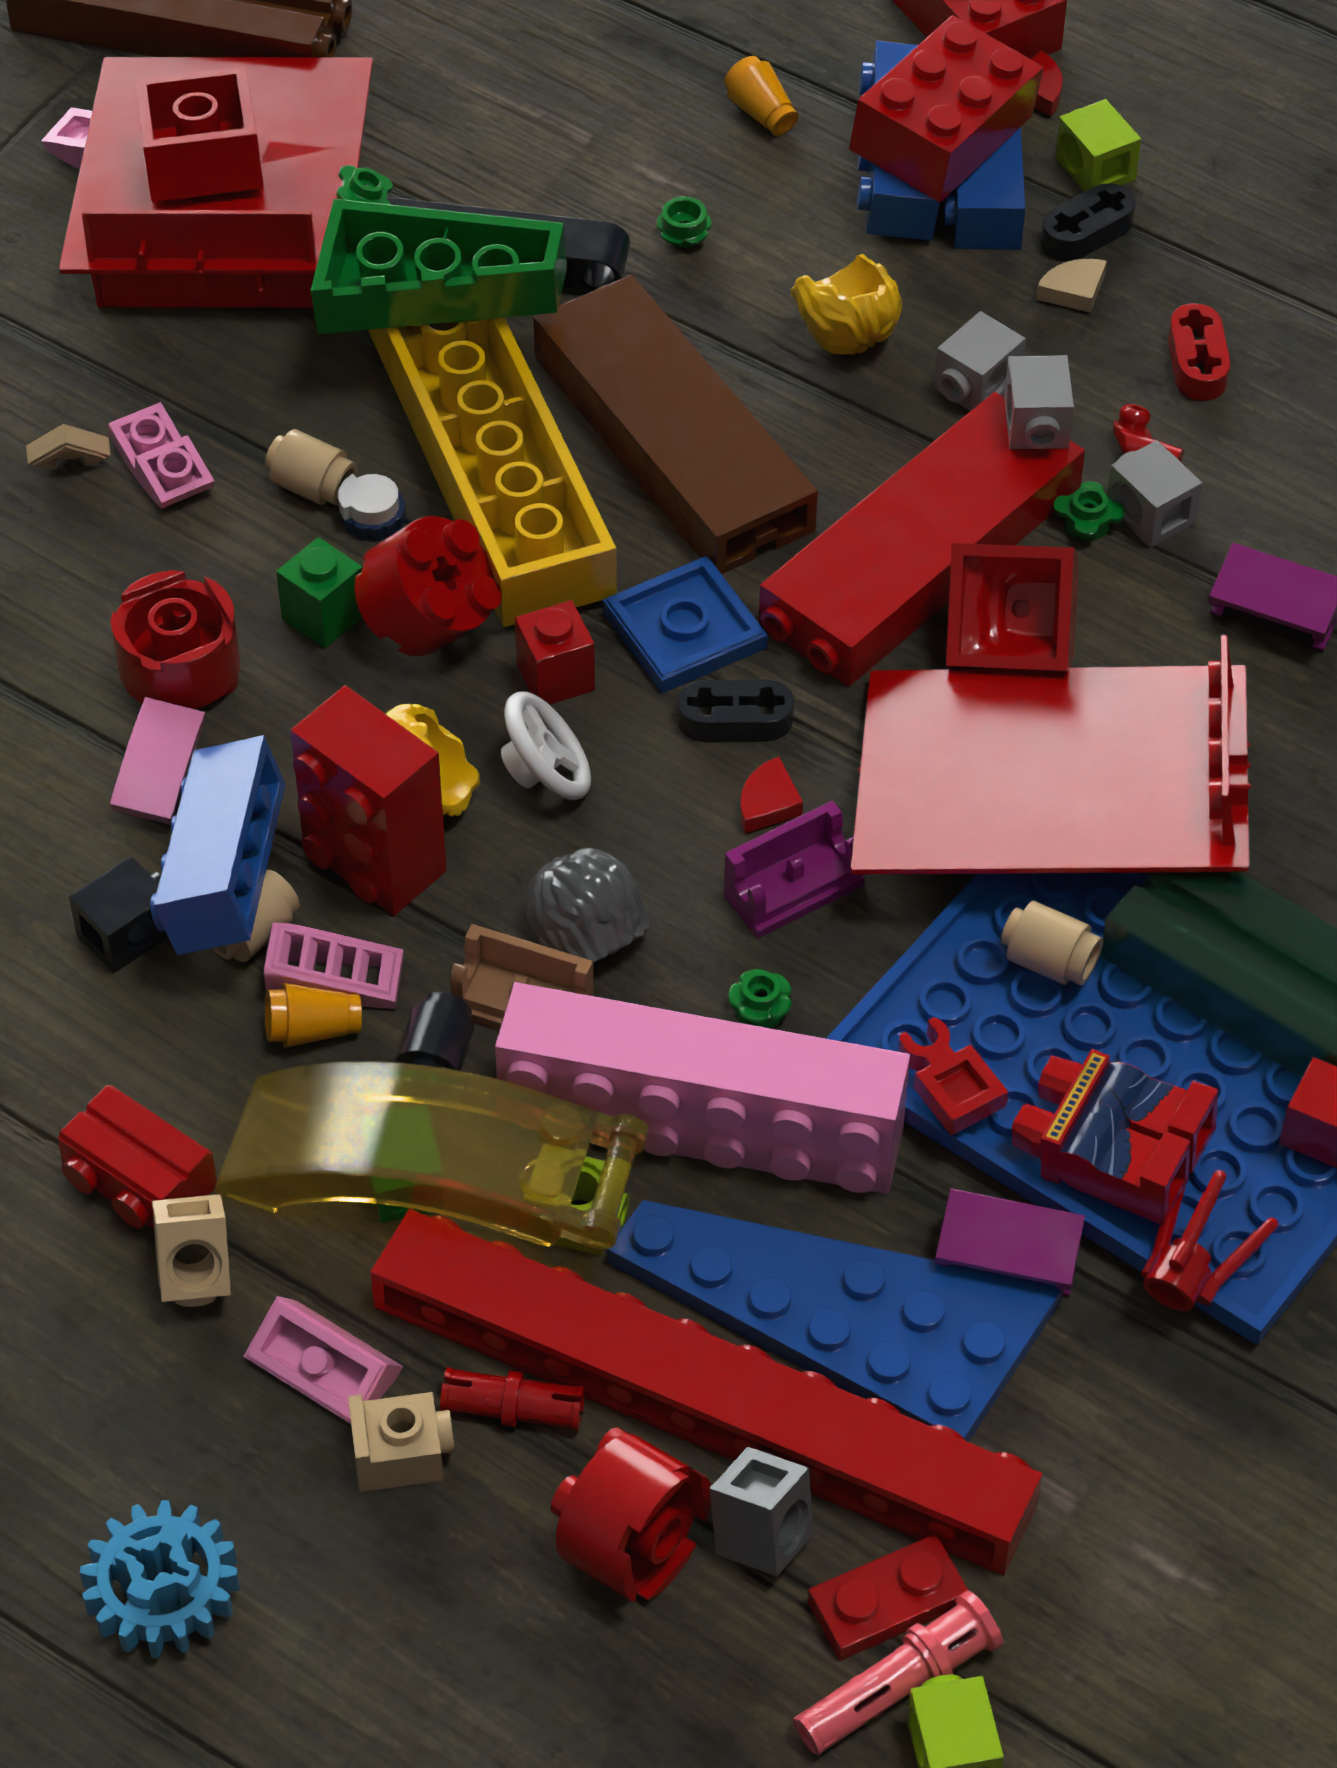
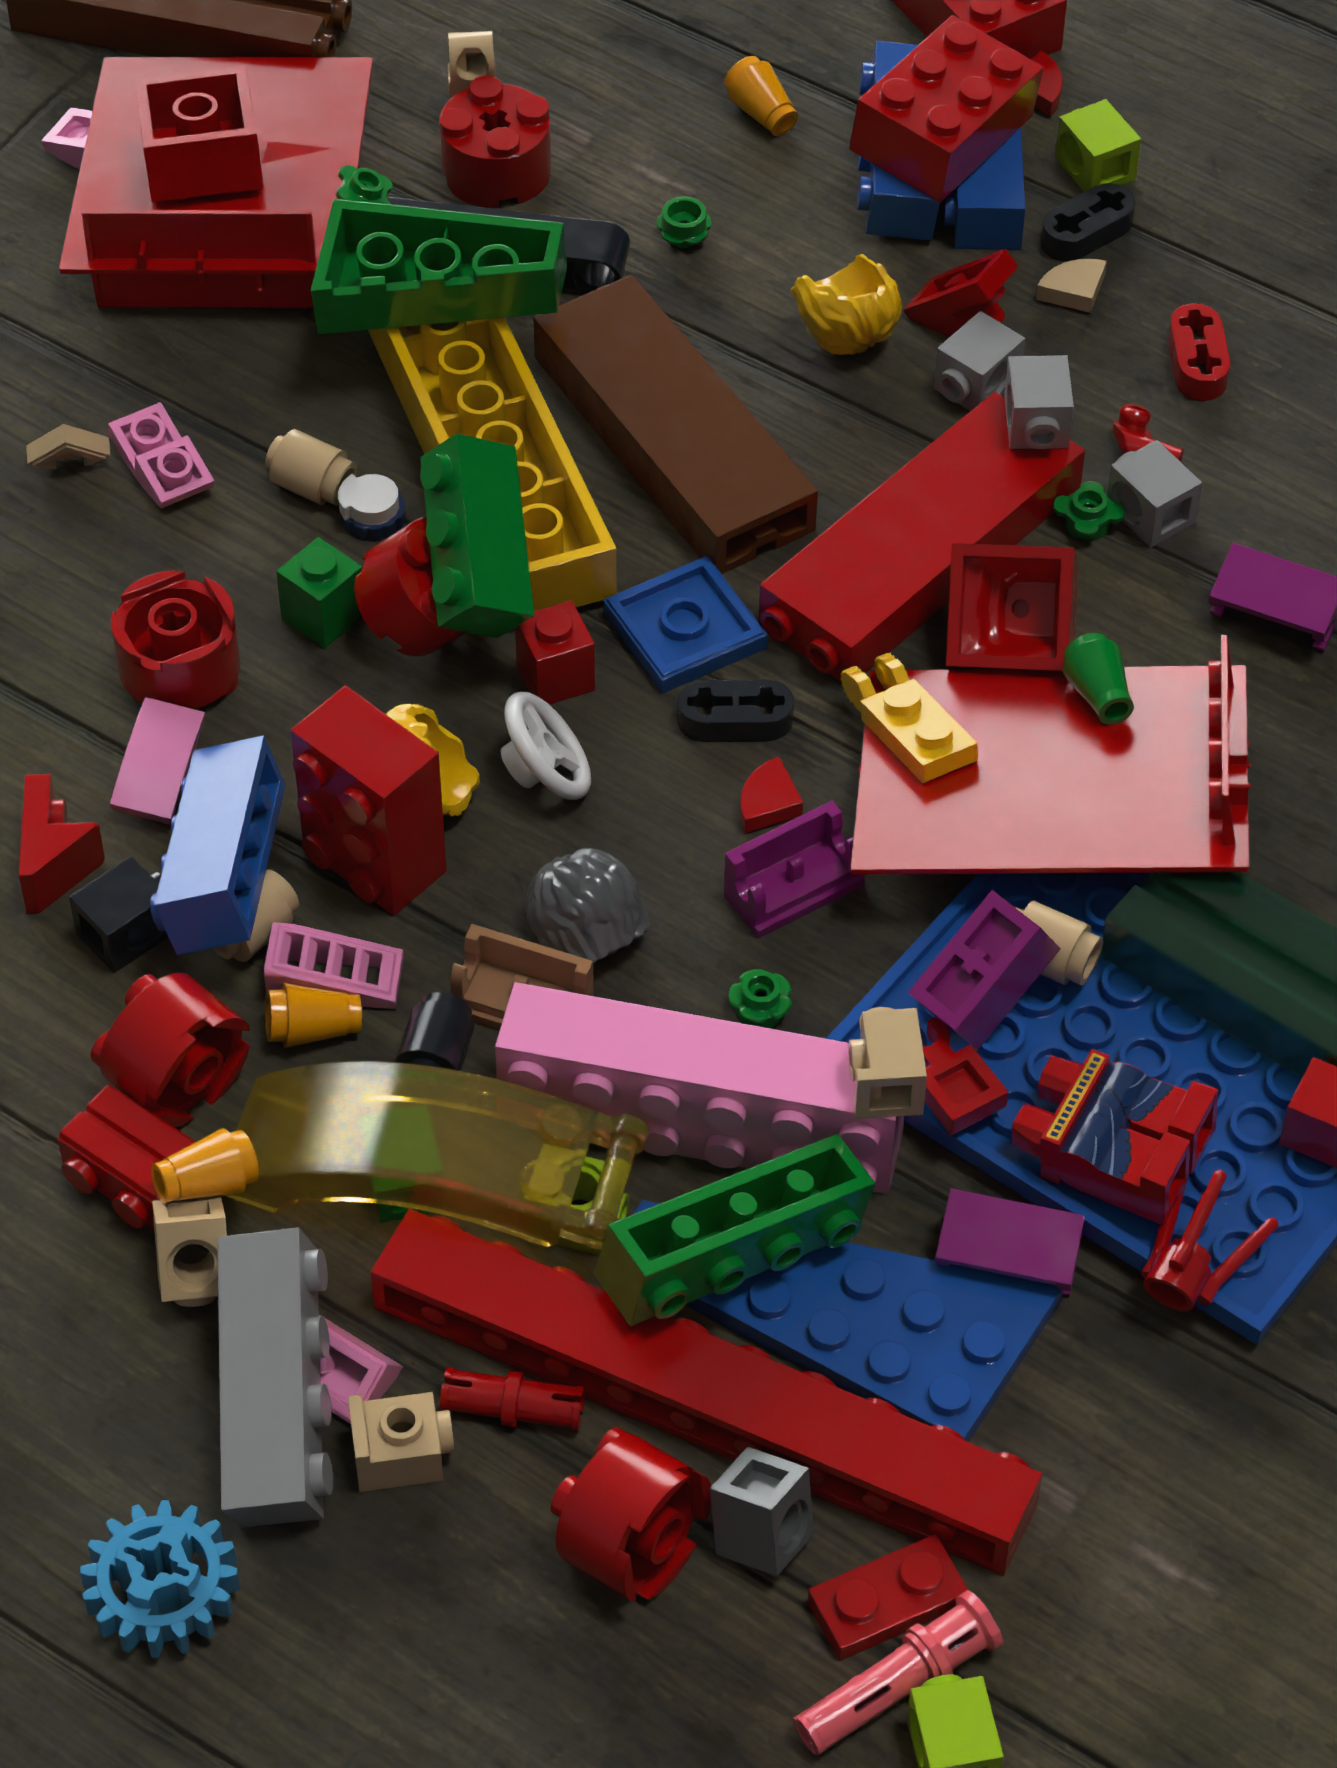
none -> red slope [19,774,105,914]
none -> red brick [90,973,251,1127]
none -> light orange cone [151,1128,259,1203]
none -> light grey brick [218,1227,333,1528]
none -> green brick [420,433,534,638]
none -> red brick [439,76,551,208]
none -> tan leg [448,31,496,99]
none -> green brick [594,1133,875,1326]
none -> yellow hinge [840,653,978,784]
none -> tan brick [848,1007,927,1119]
none -> red slope [903,249,1018,337]
none -> magenta hinge [908,890,1061,1050]
none -> green cone [1063,633,1134,725]

